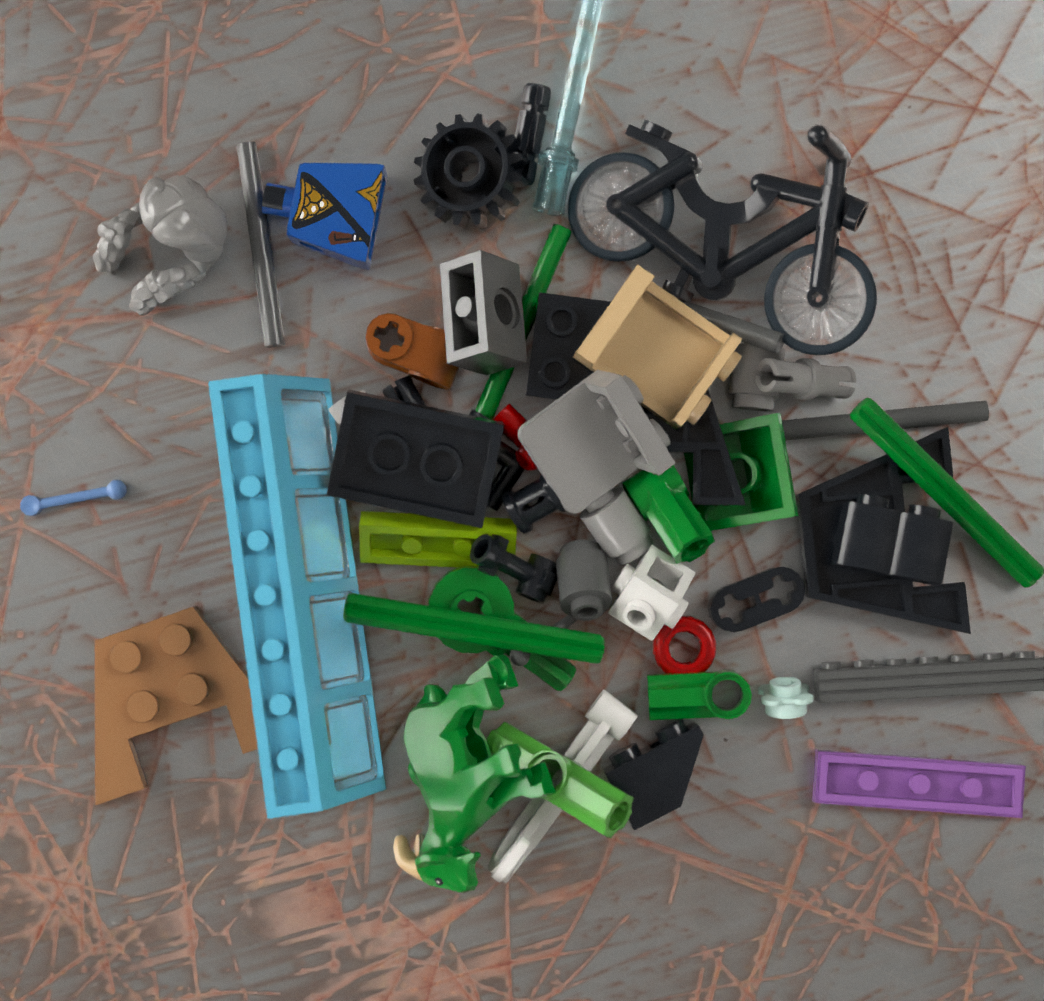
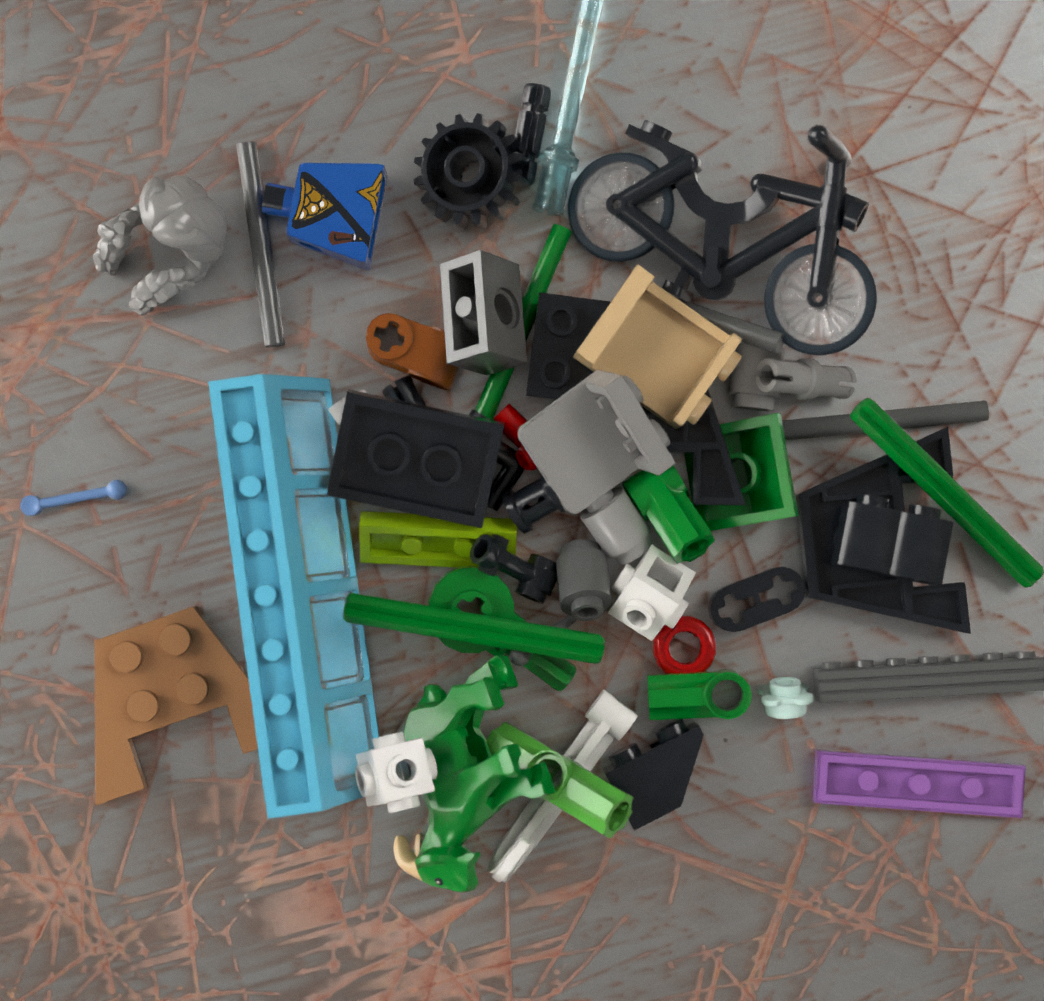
none -> white brick [355,732,437,813]

